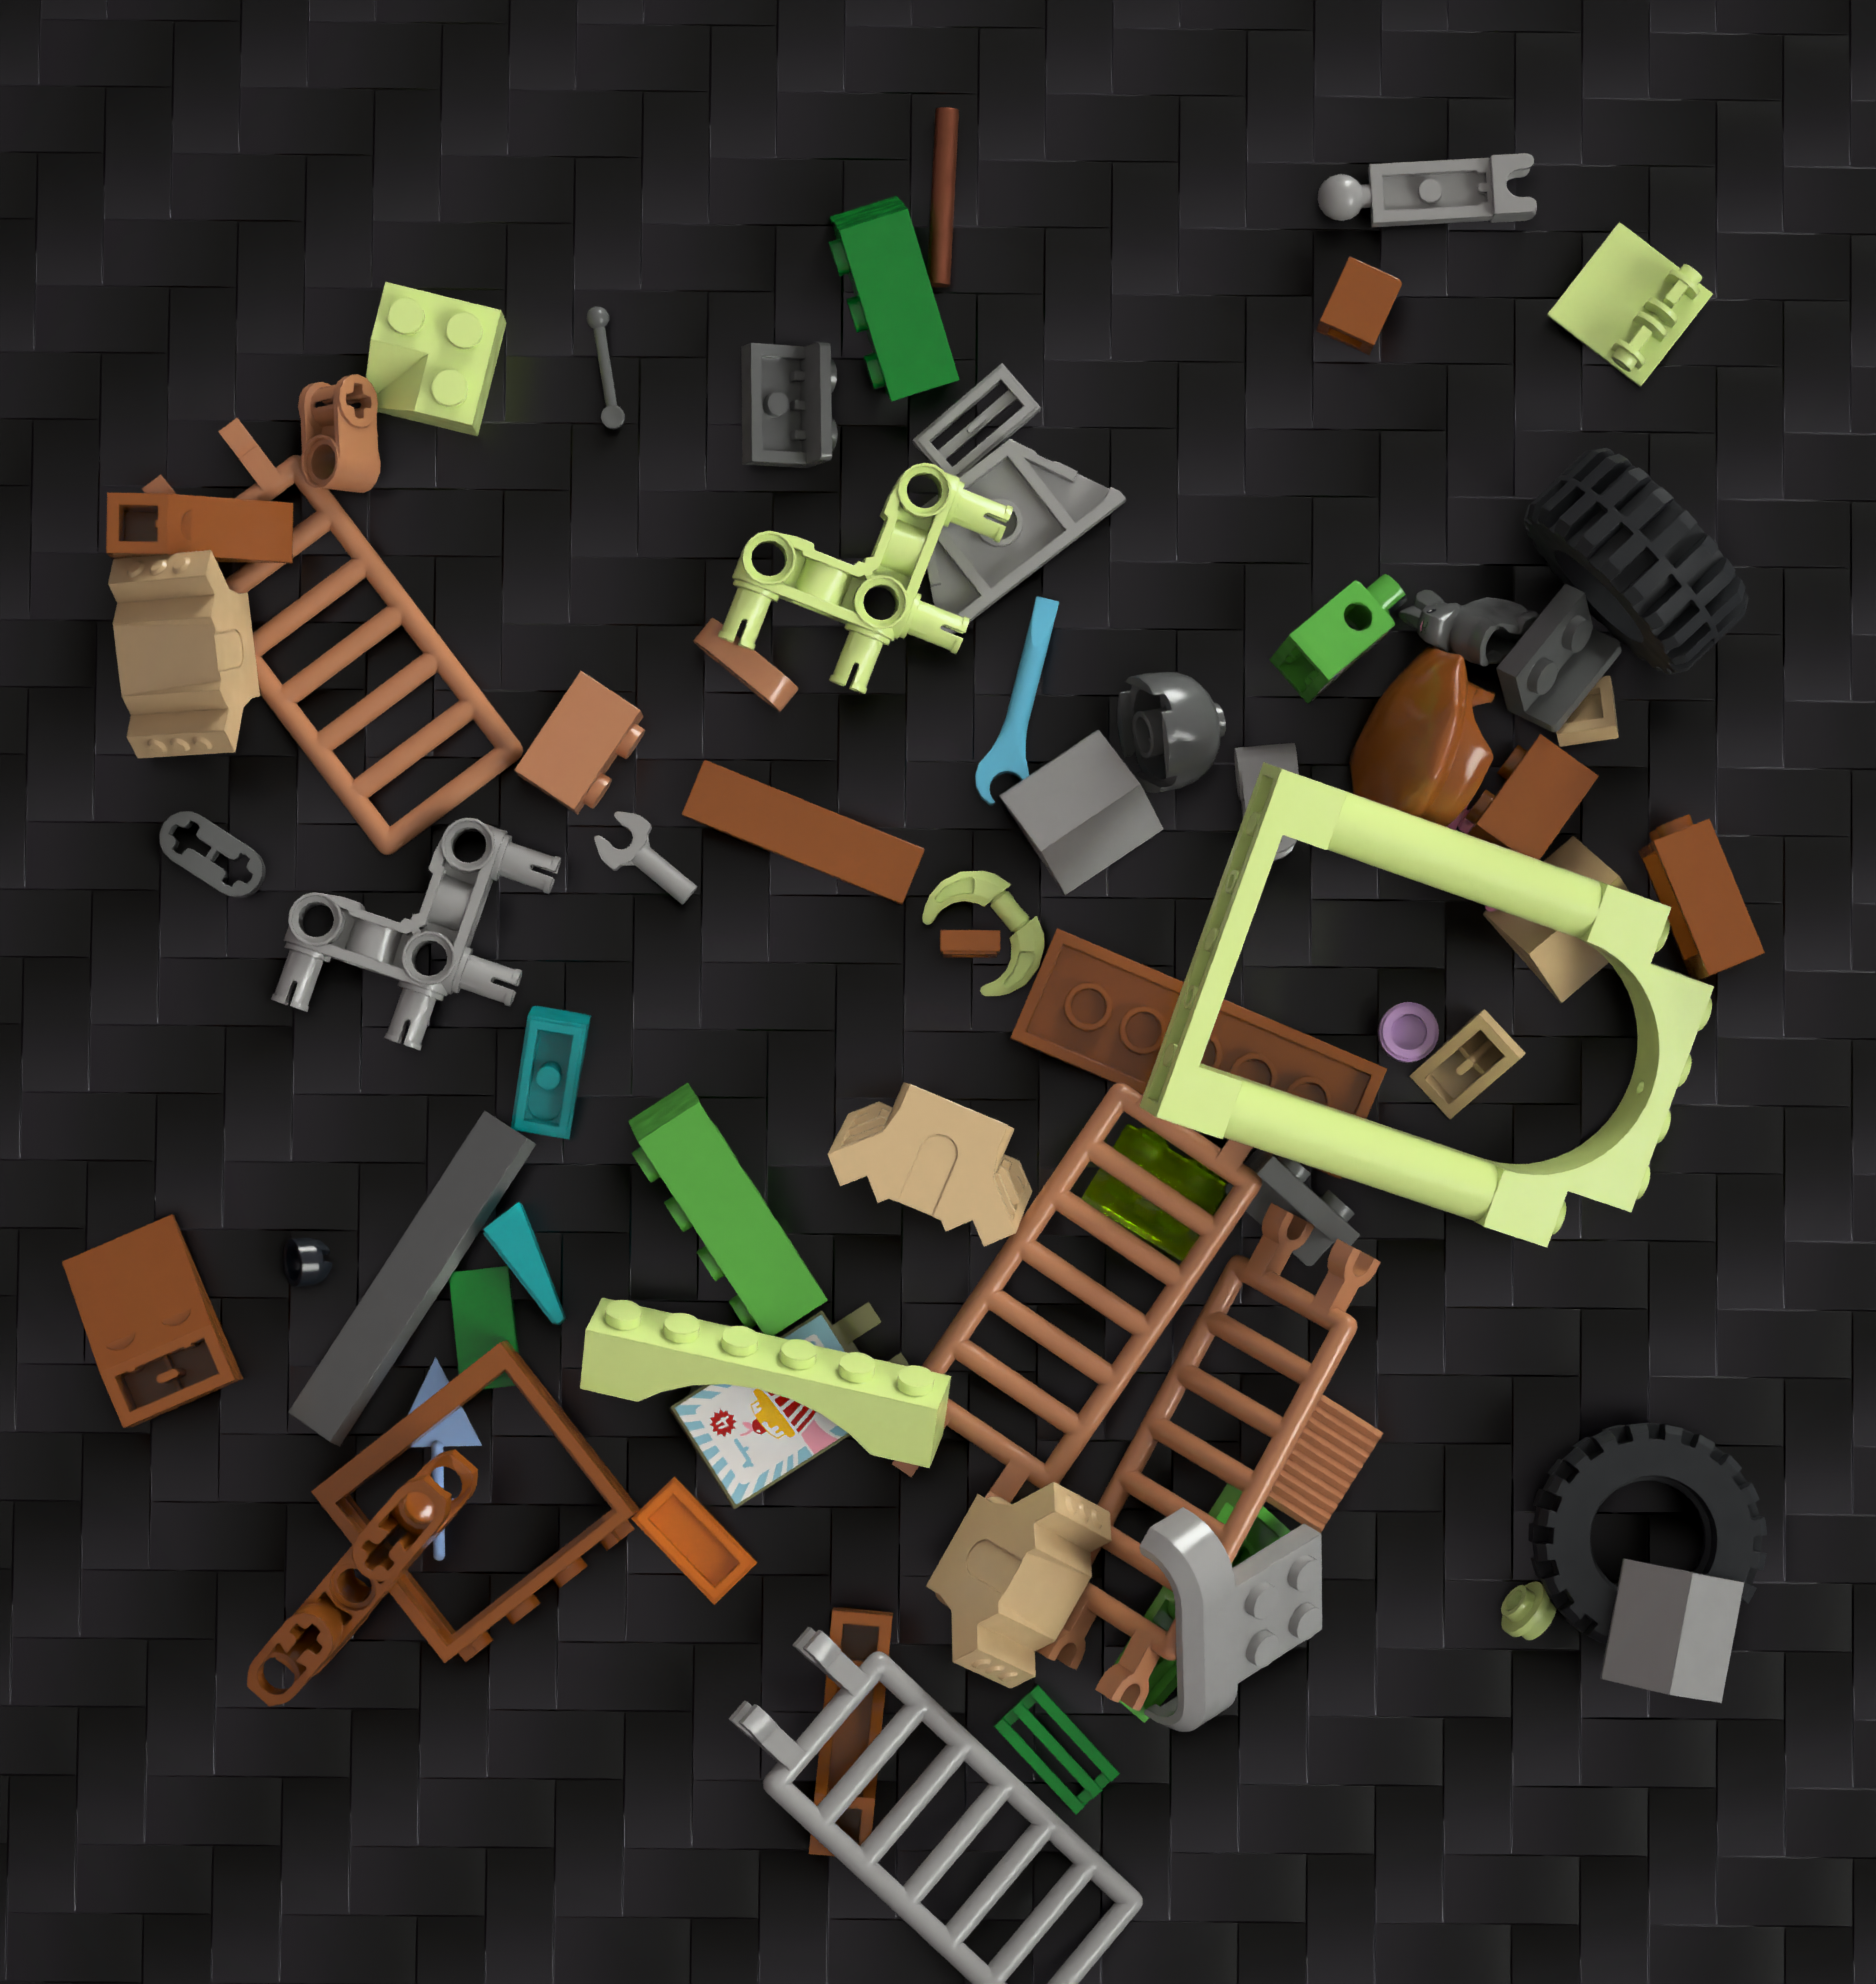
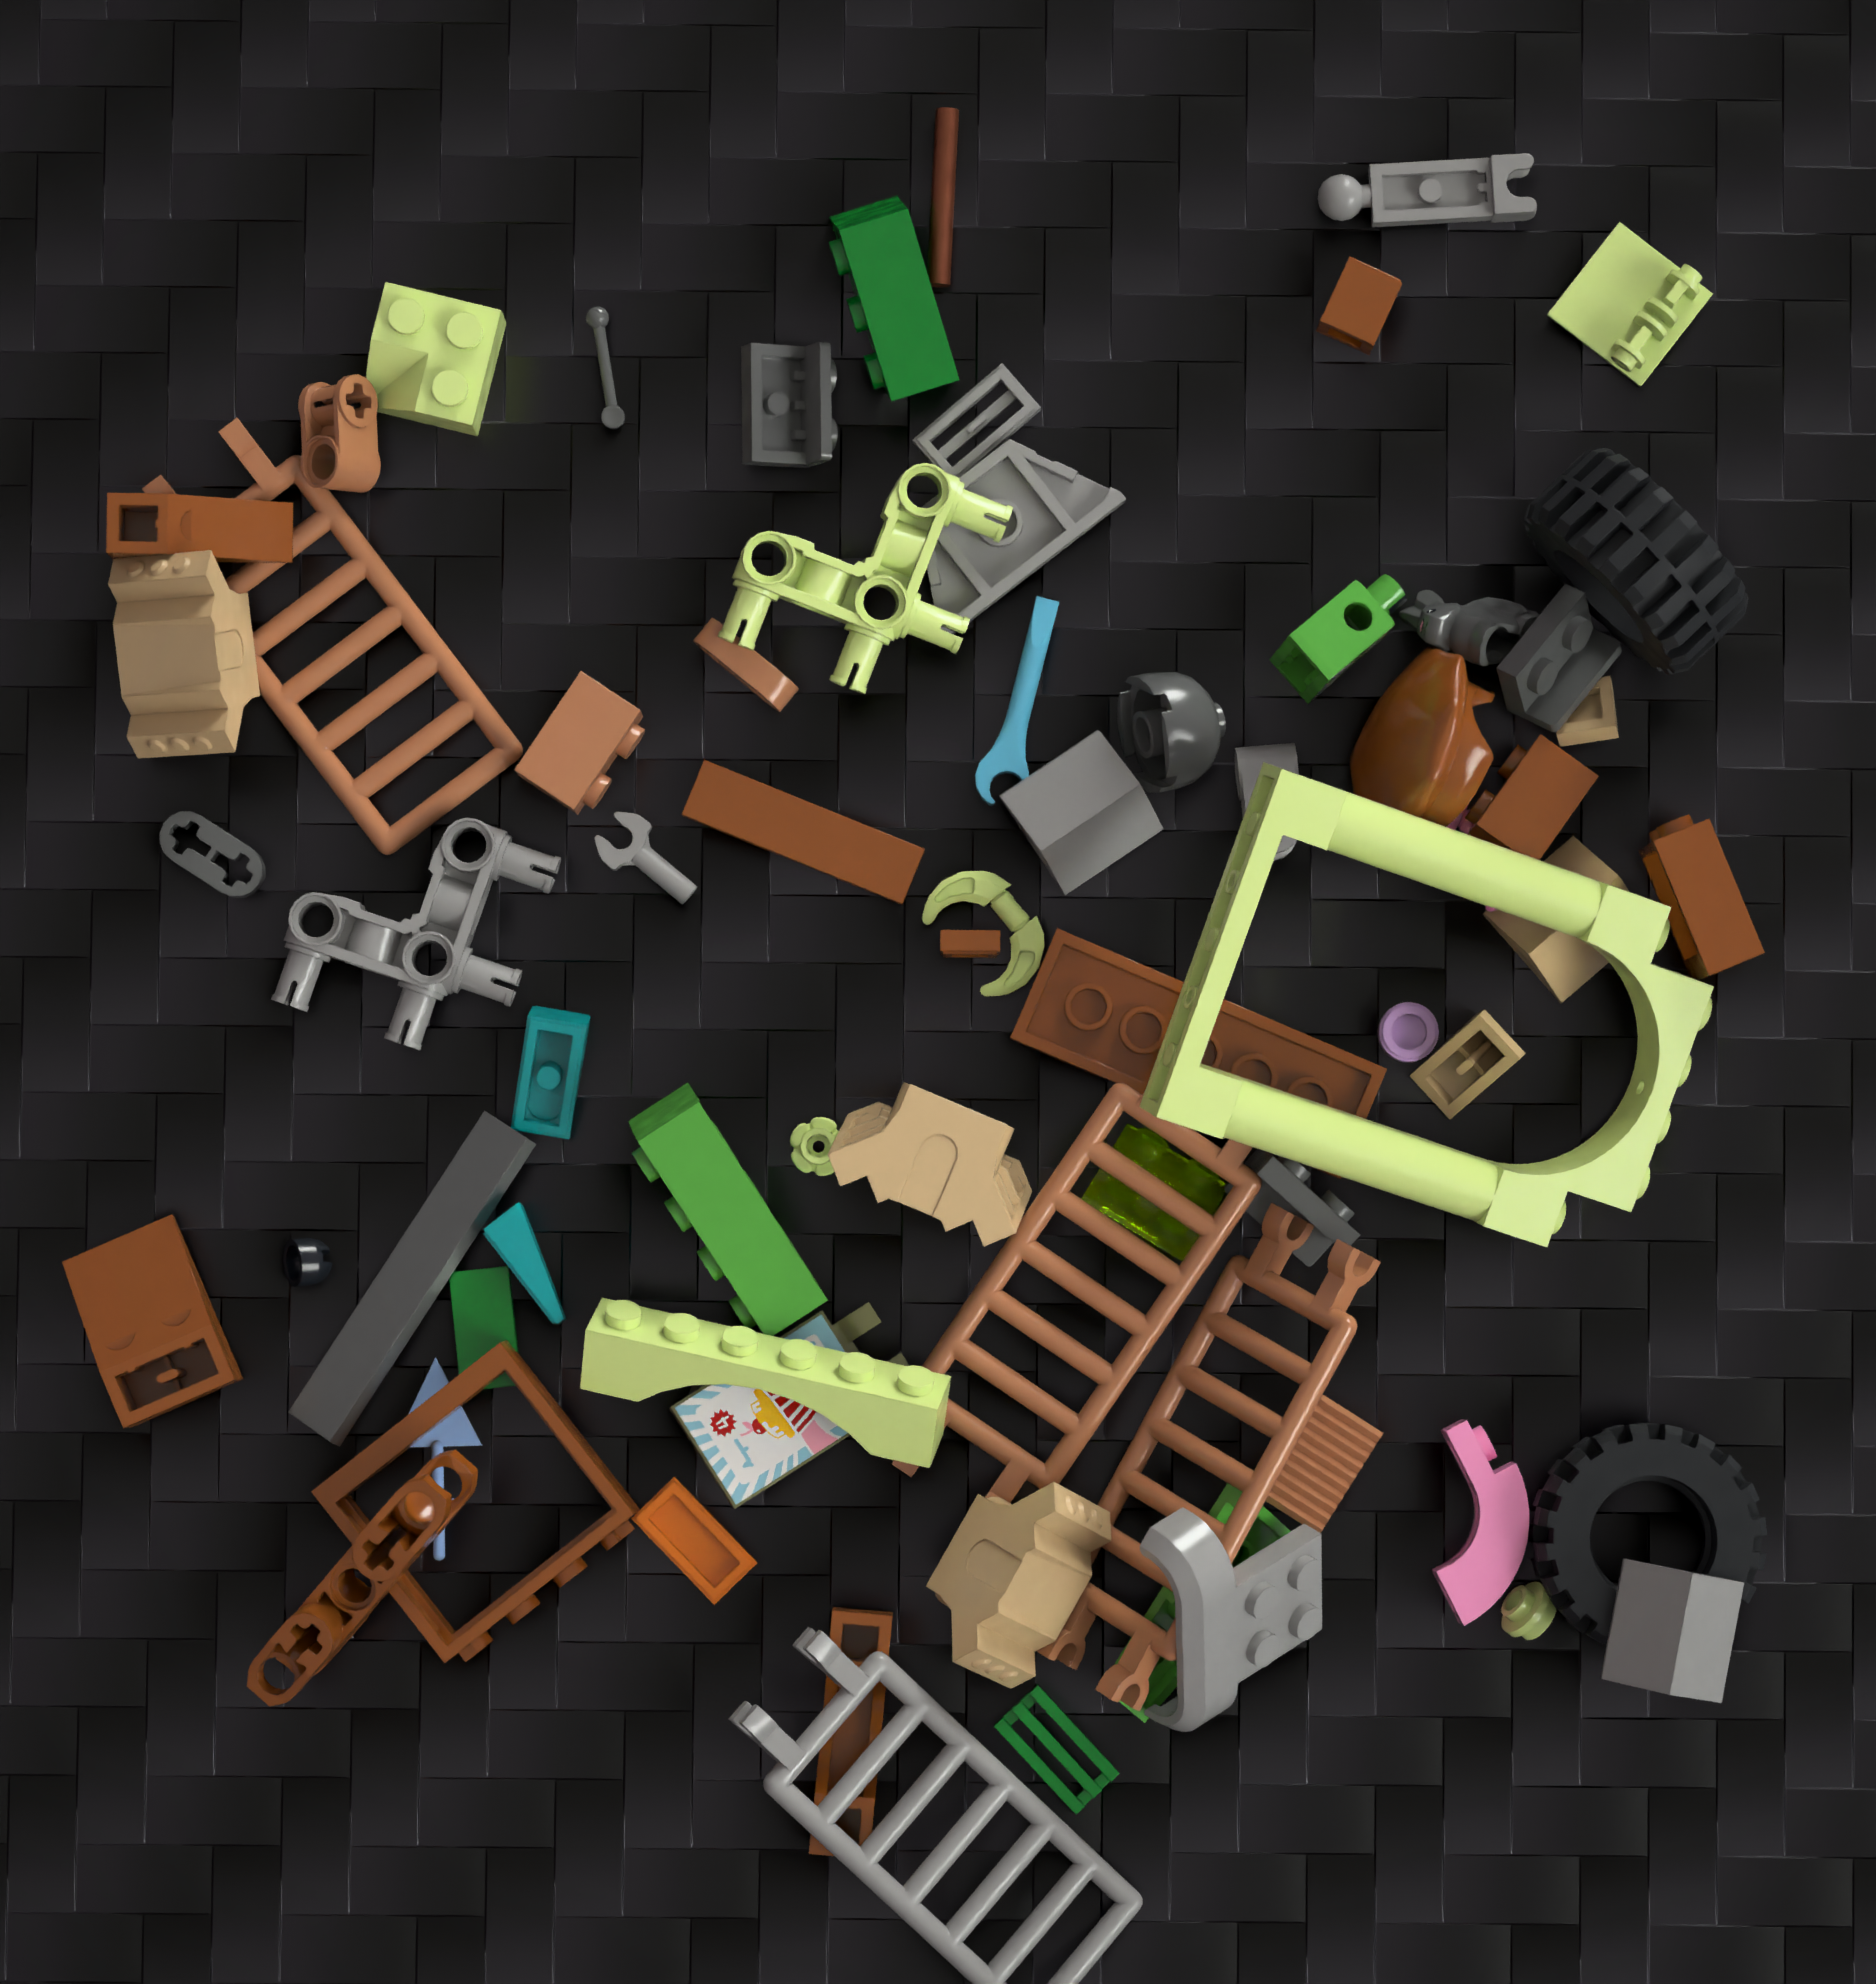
none -> yellowish green plate [790,1117,839,1176]
none -> bright pink arch [1431,1419,1529,1626]

